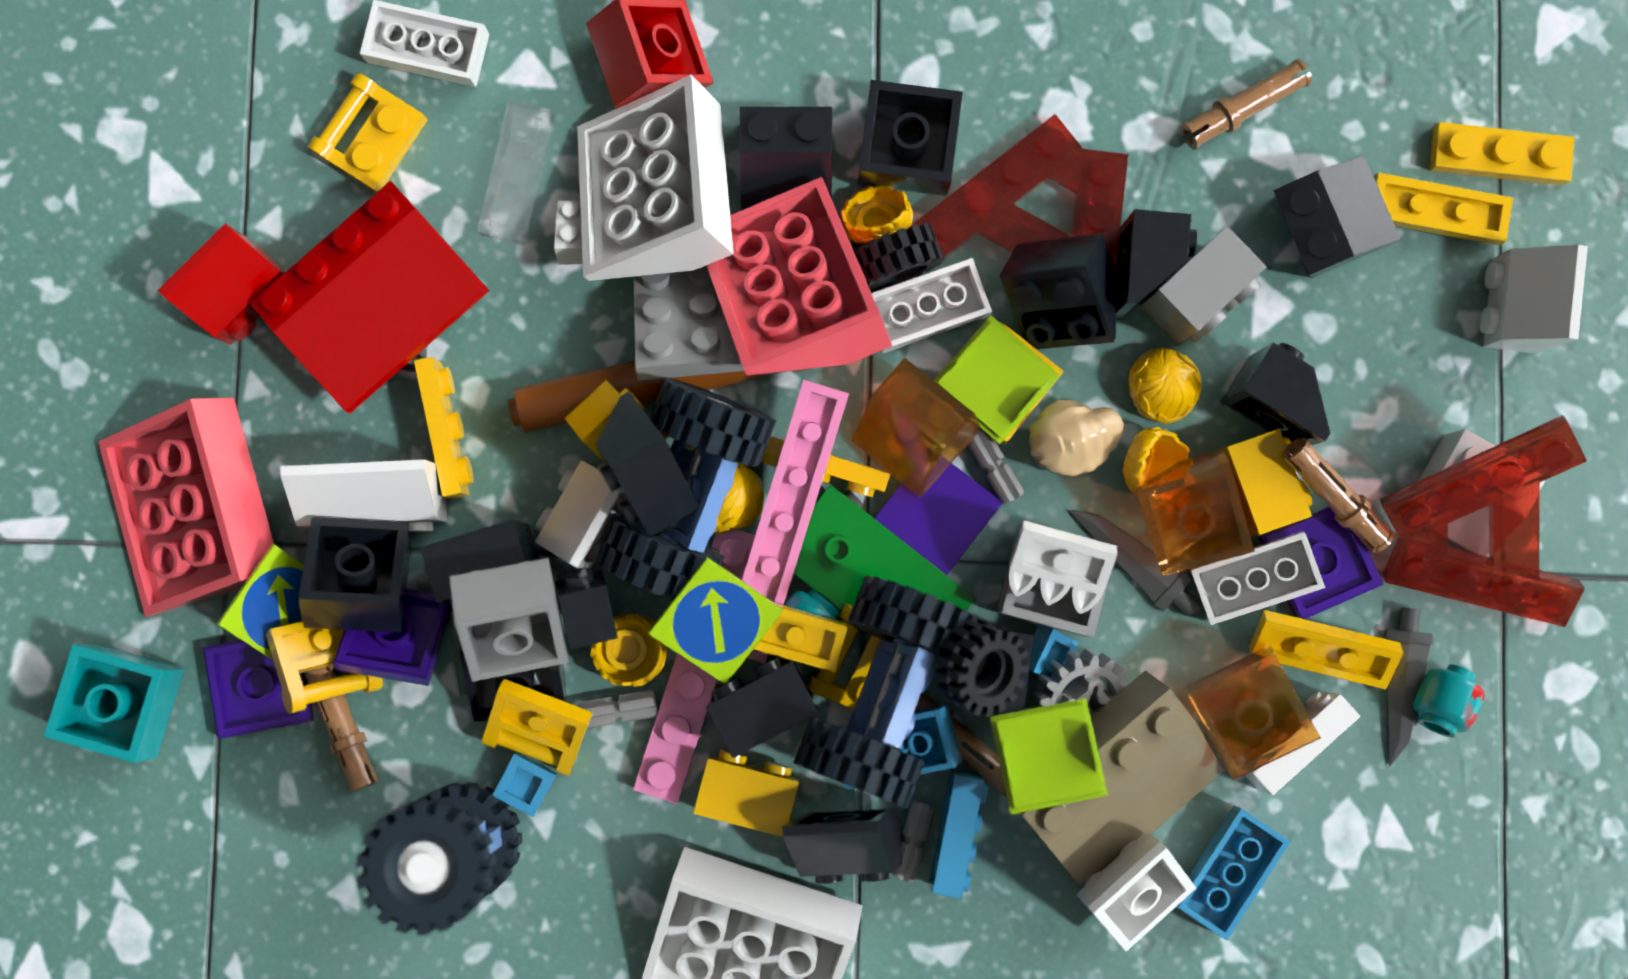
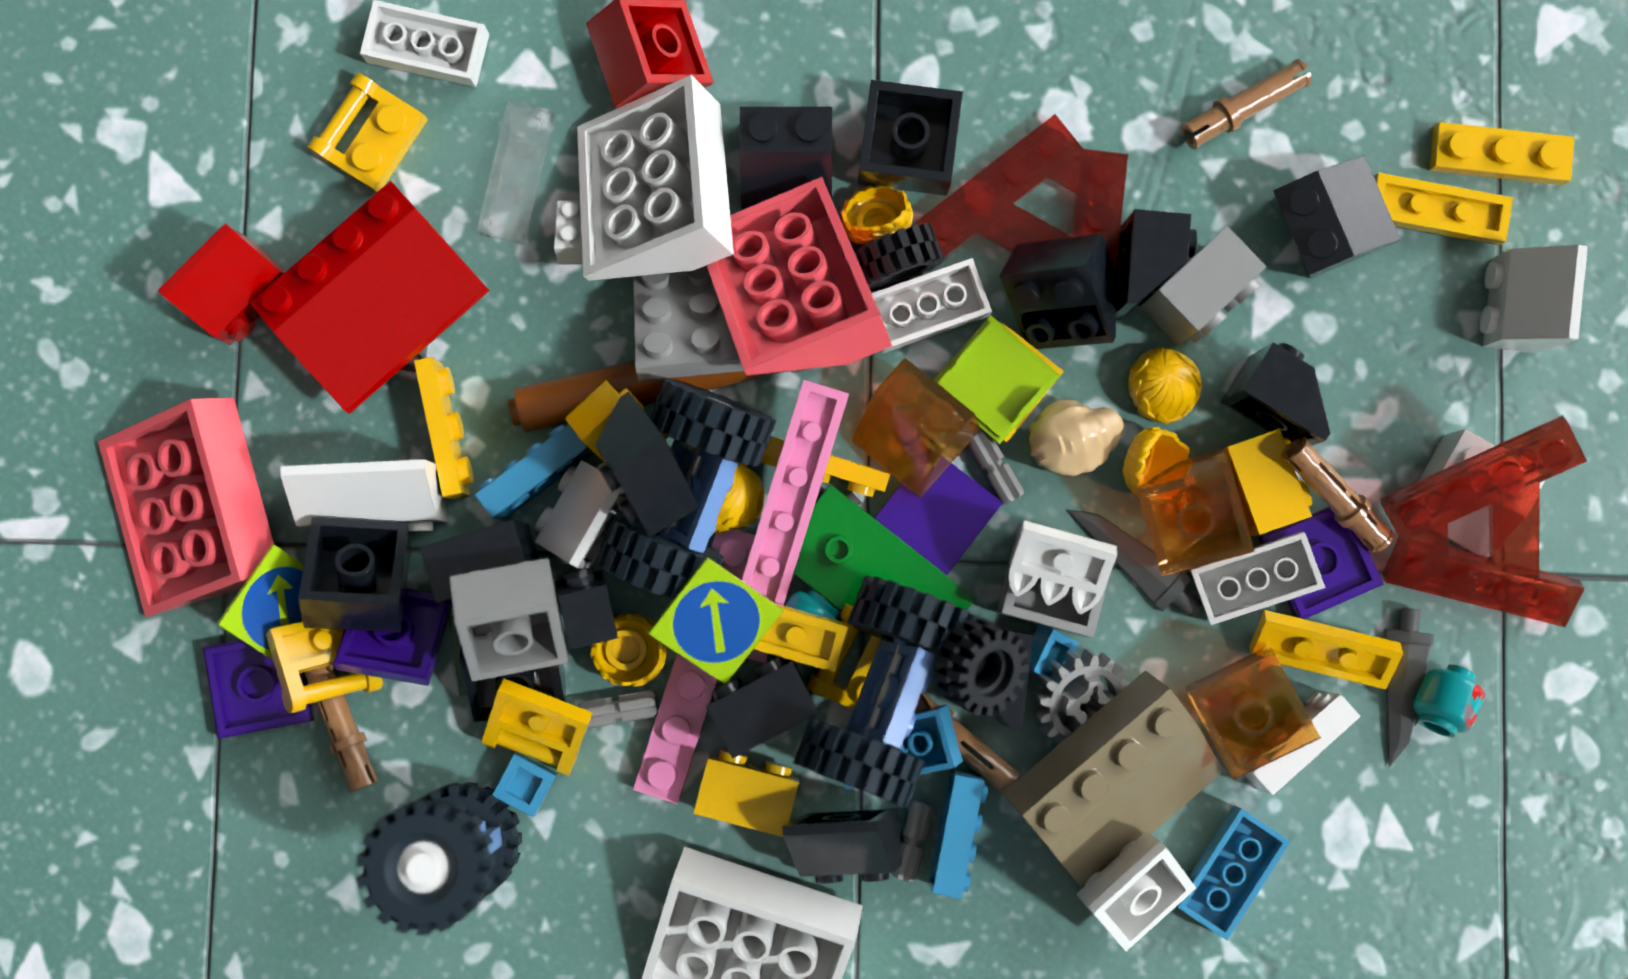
teal brick [43,643,185,763] -> none
lime piece [990,698,1108,814] -> none
none -> dark azure piece [475,425,594,521]

